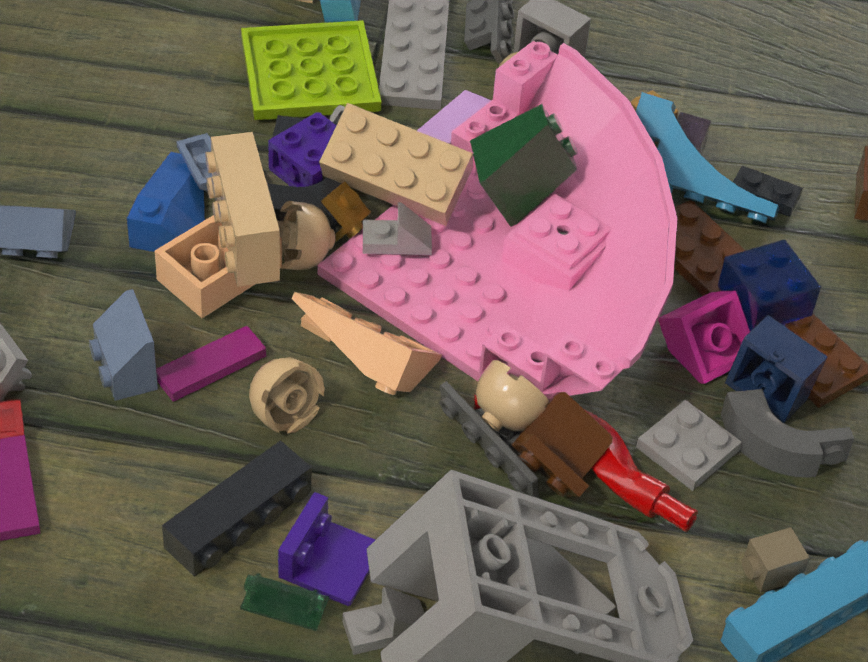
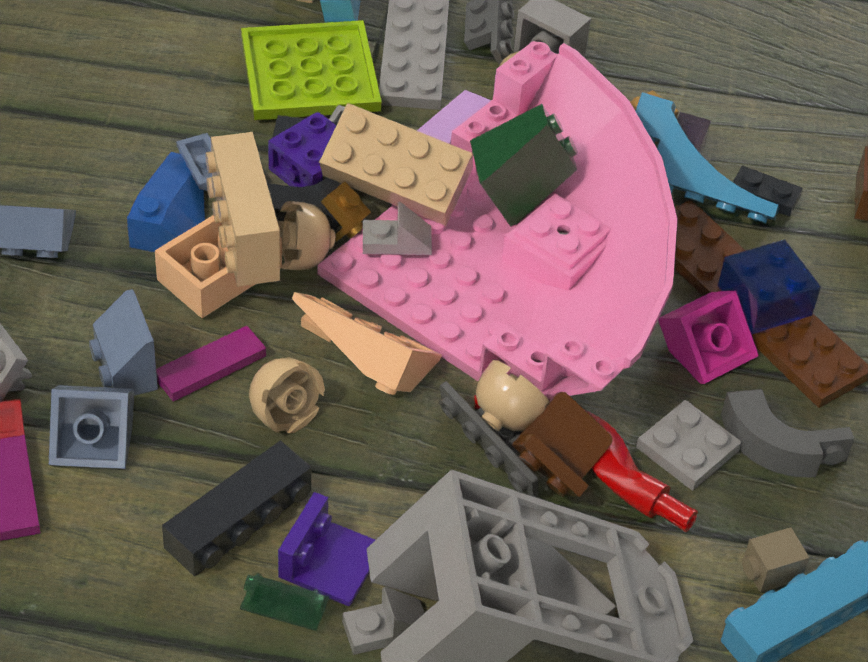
dark blue brick [725,315,828,423] -> none
none -> sand blue slope [49,385,134,469]

